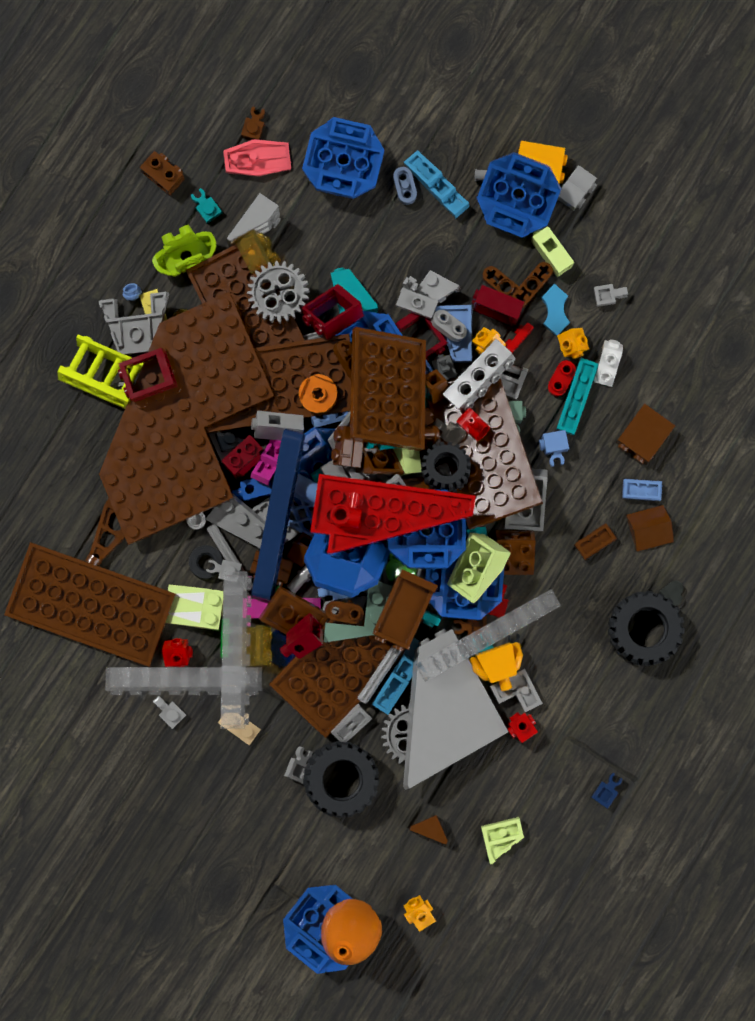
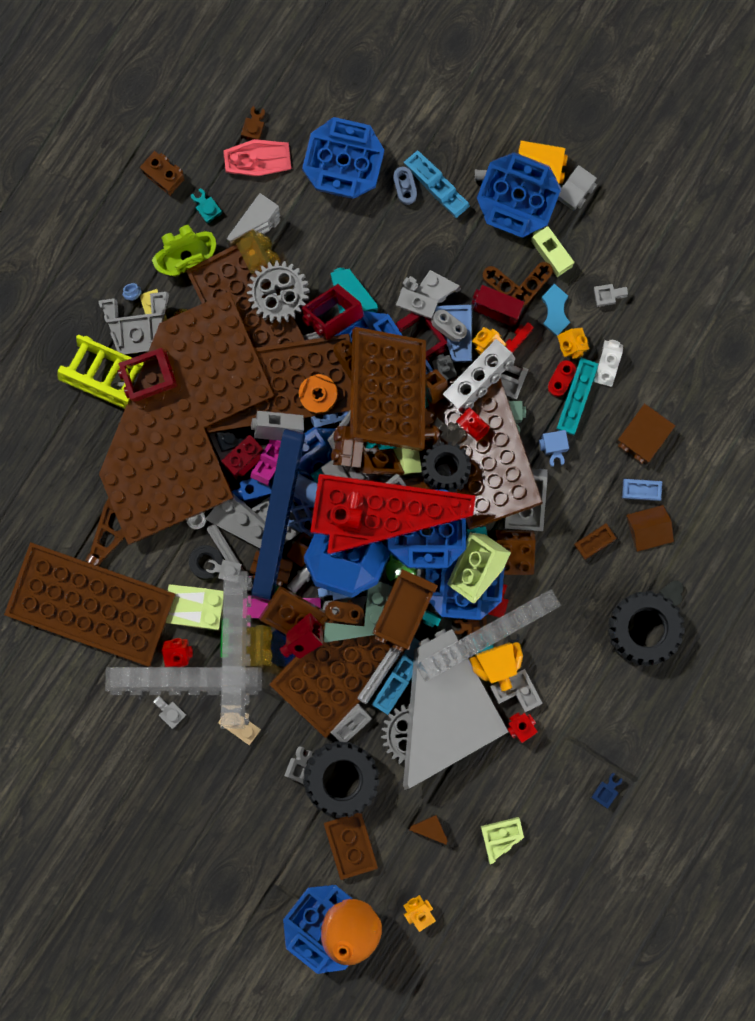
none -> reddish brown plate [324,813,378,880]

